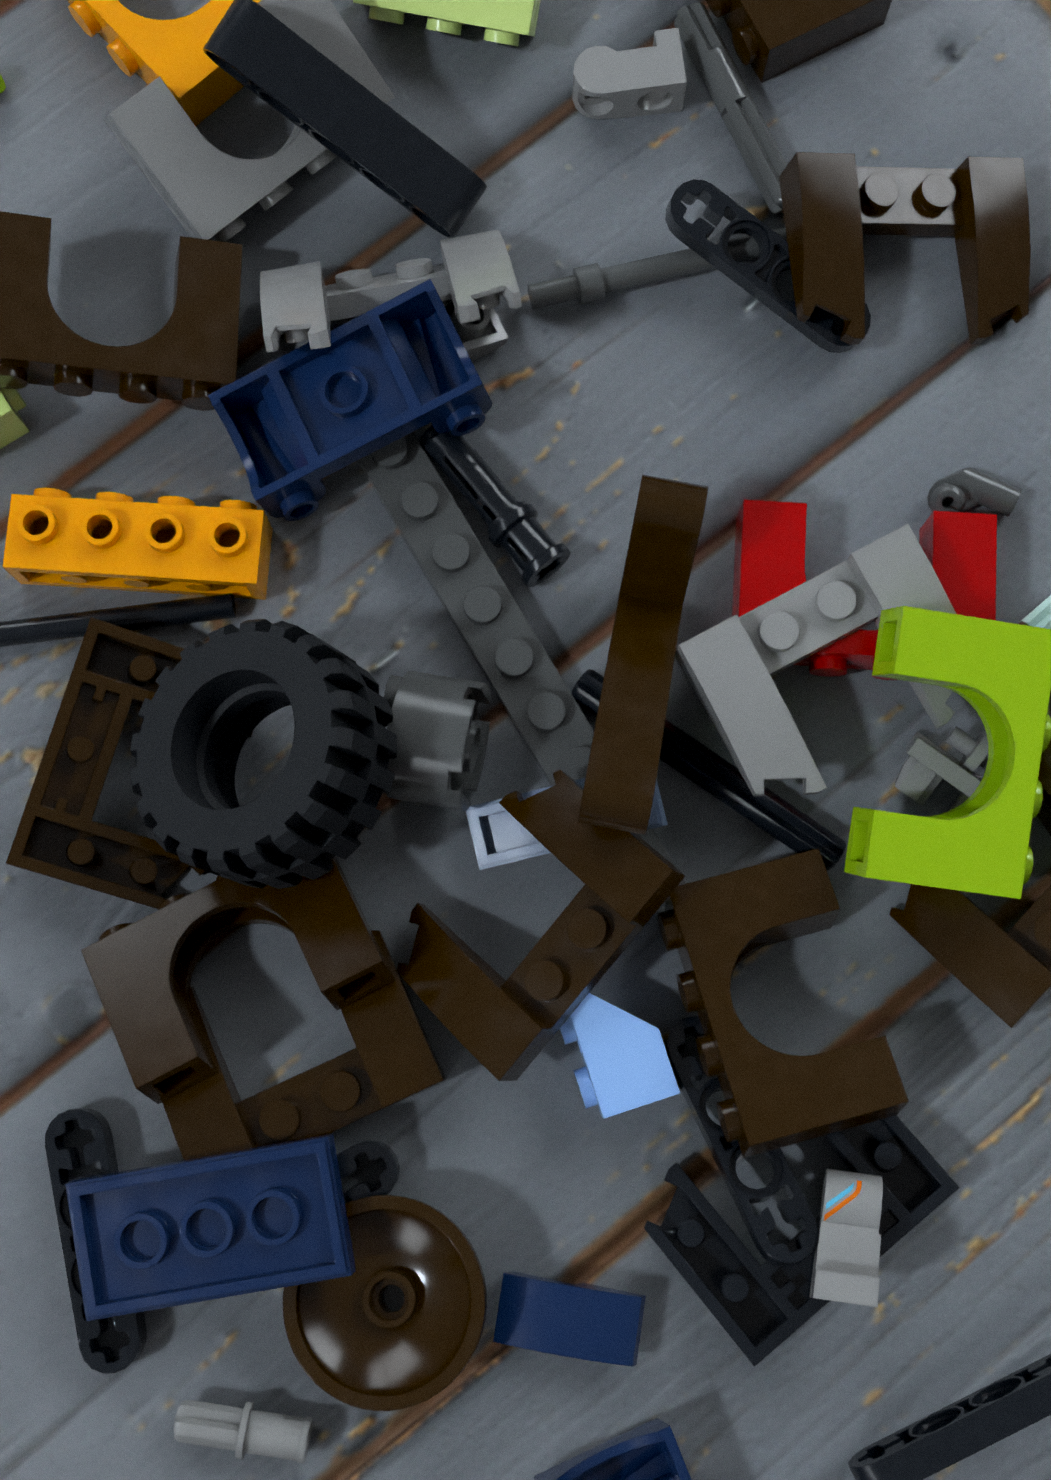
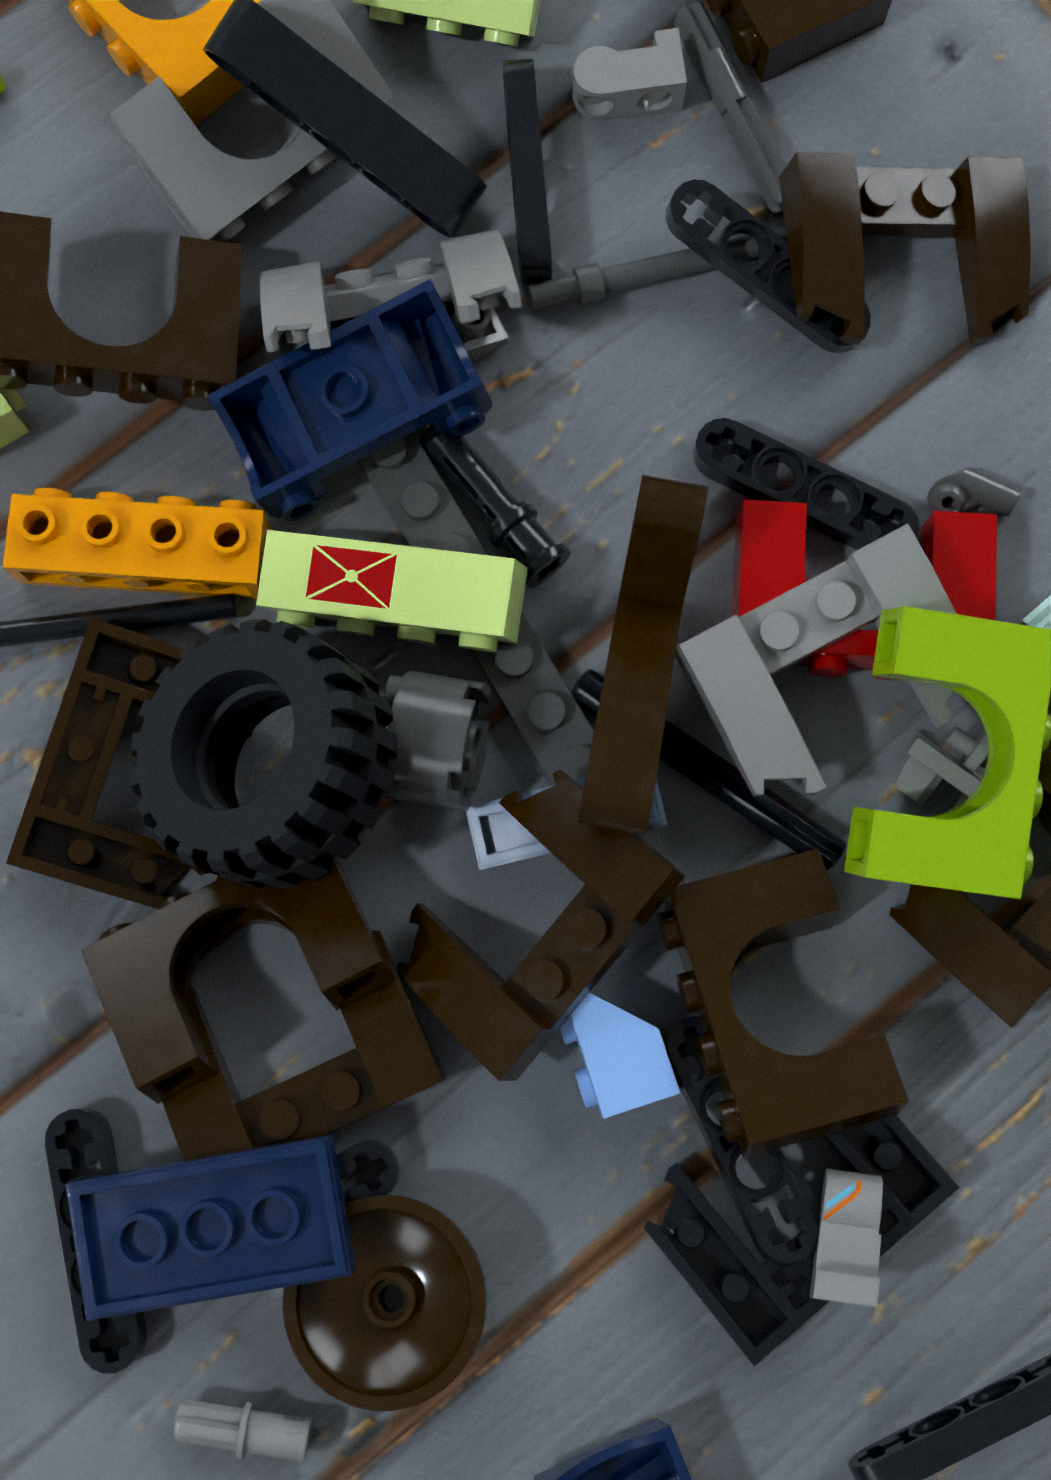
dark blue slope [493,1271,646,1367] -> none
none -> yellowish green brick [256,530,528,652]
none -> black beam [503,59,552,283]
none -> black beam [693,418,920,550]

